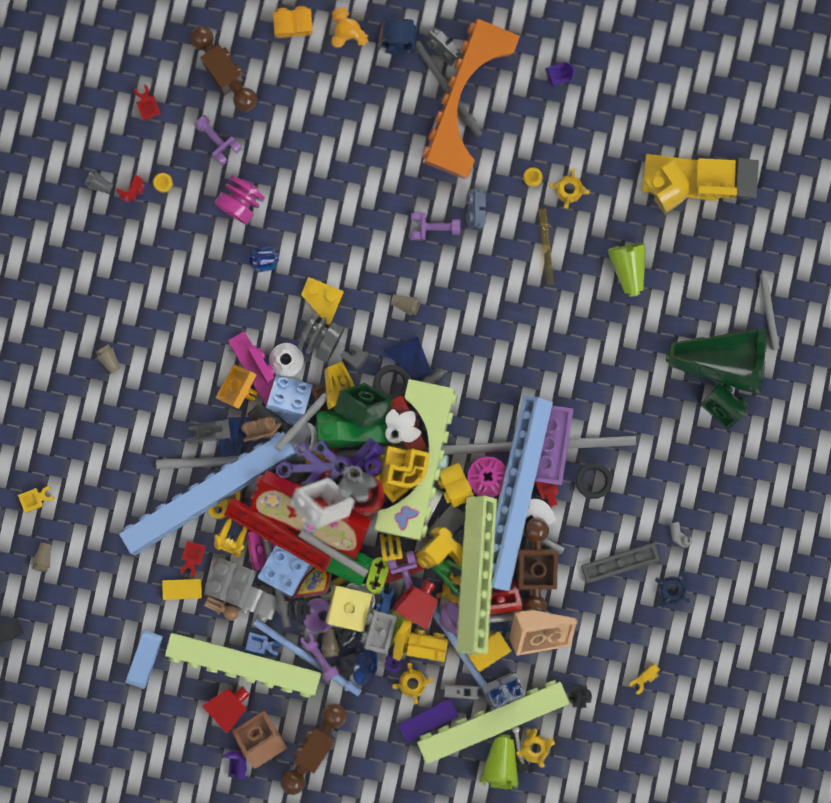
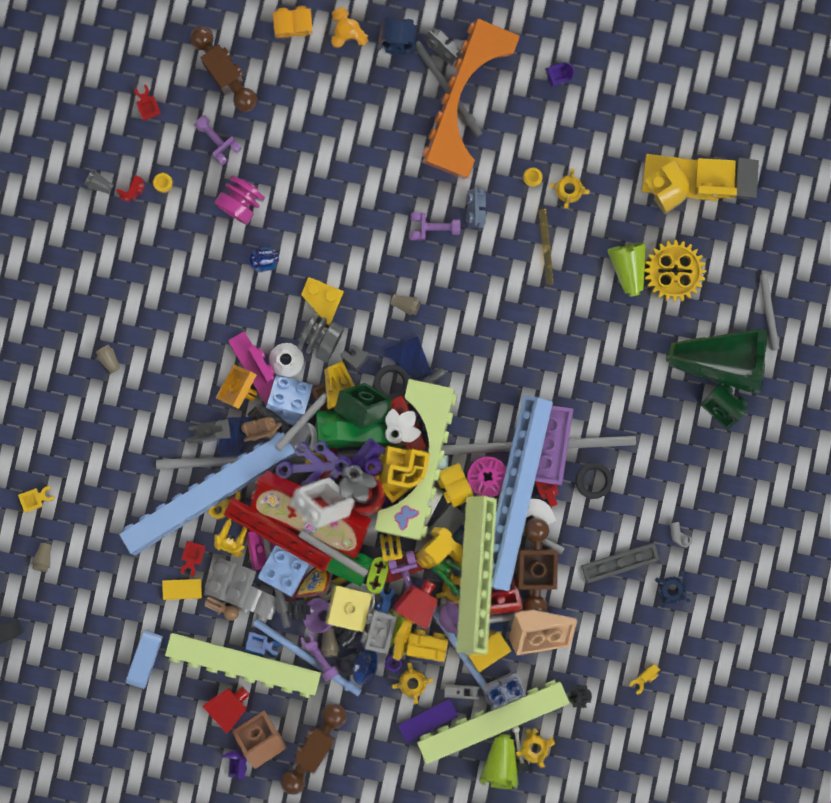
none -> yellow gear [644,240,706,303]

